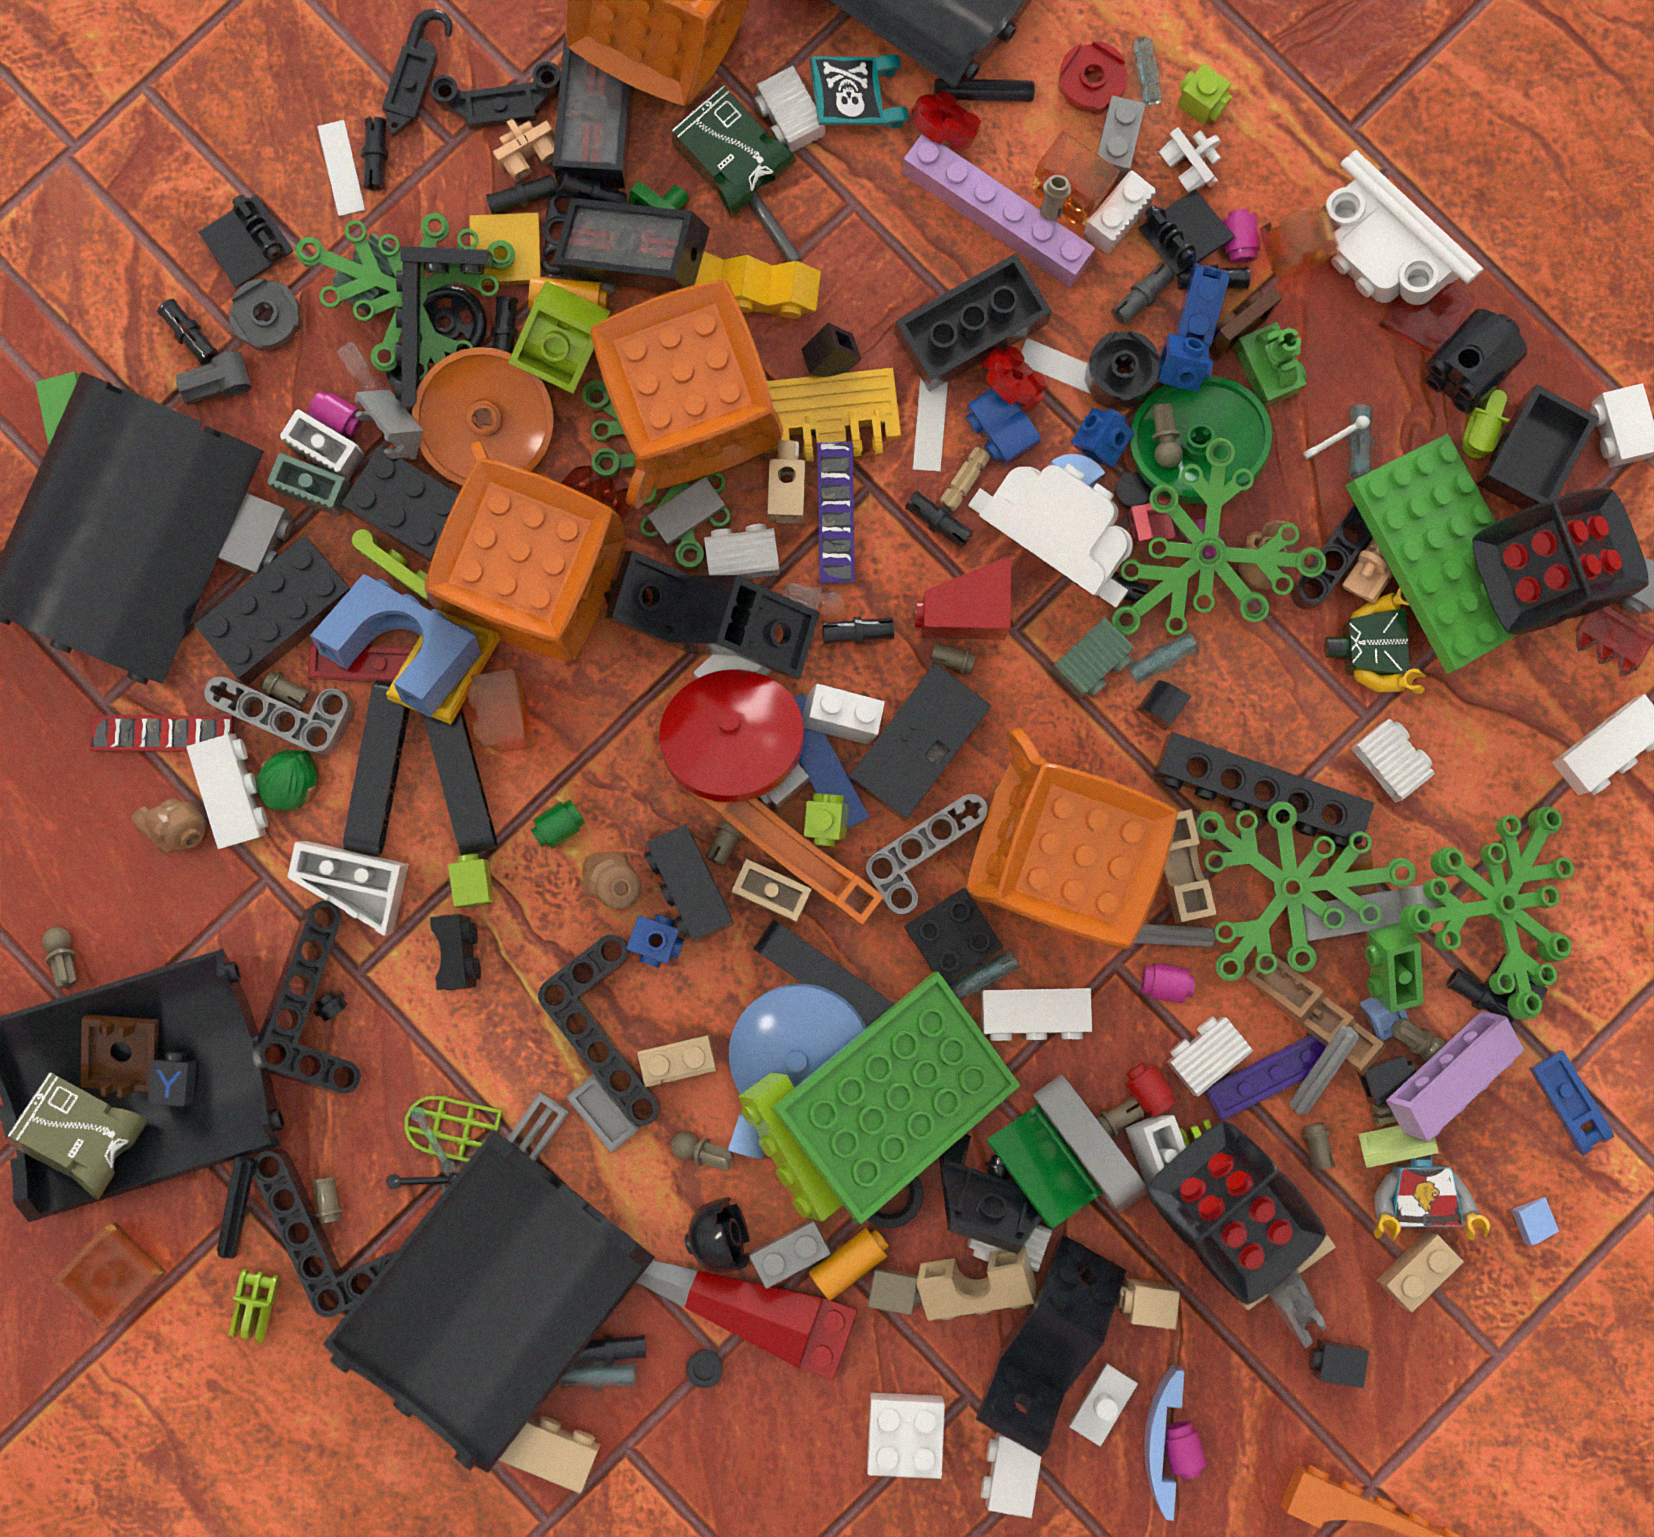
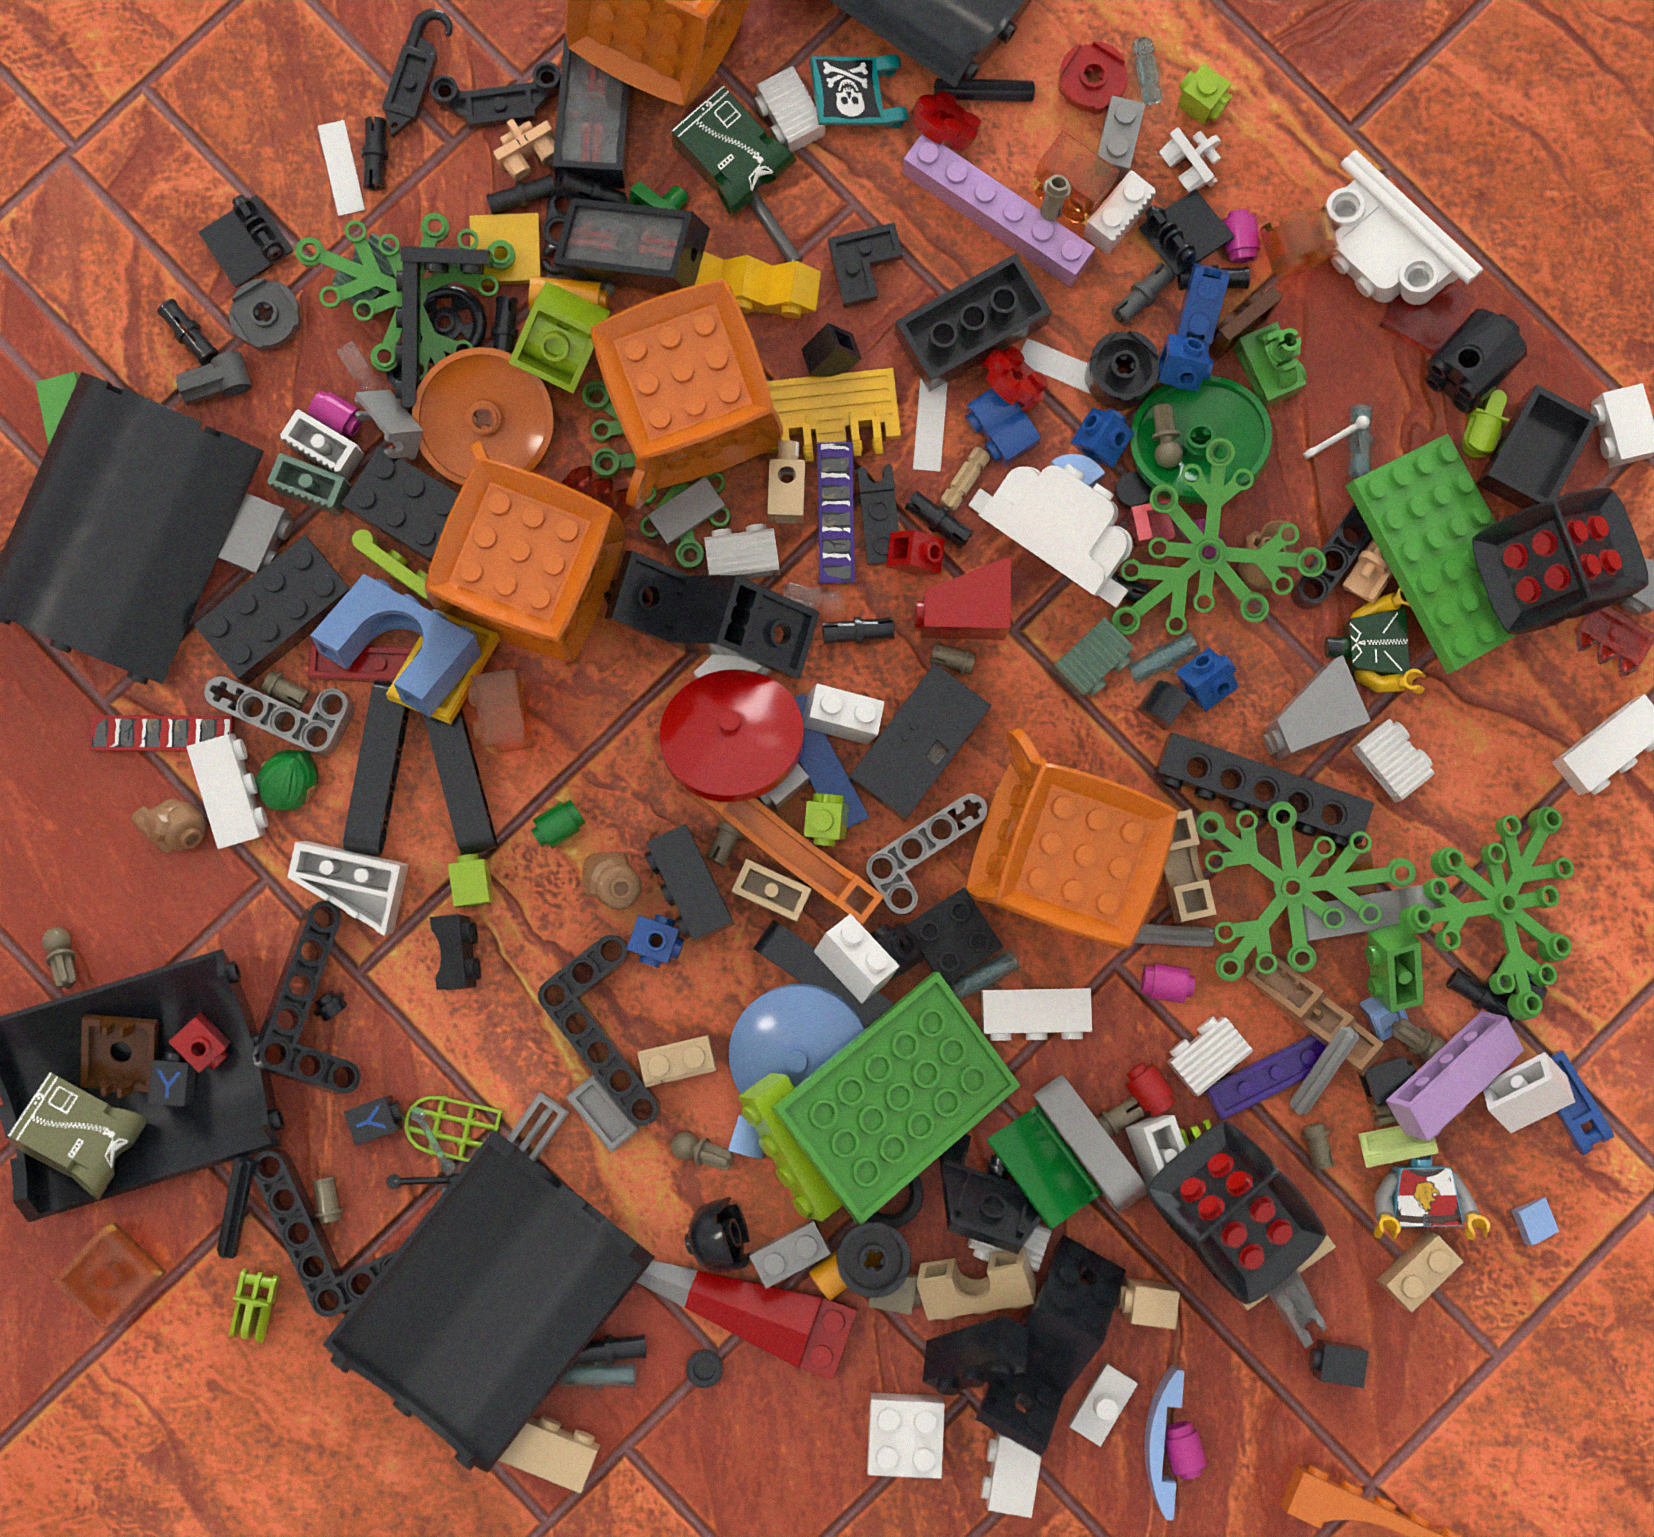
none -> red brick [169,1012,231,1073]
none -> black brick [344,1095,405,1146]
none -> white brick [814,914,899,1004]
none -> black plate [828,222,903,308]
none -> black brick [836,1221,911,1298]
none -> black plate [857,464,899,565]
none -> black brick [870,922,925,981]
none -> red brick [886,530,945,576]
none -> black brick [922,1315,1029,1396]
none -> blue brick [1175,648,1239,712]
none -> light grey slope [1262,655,1371,760]
none -> white brick [1483,1052,1575,1133]

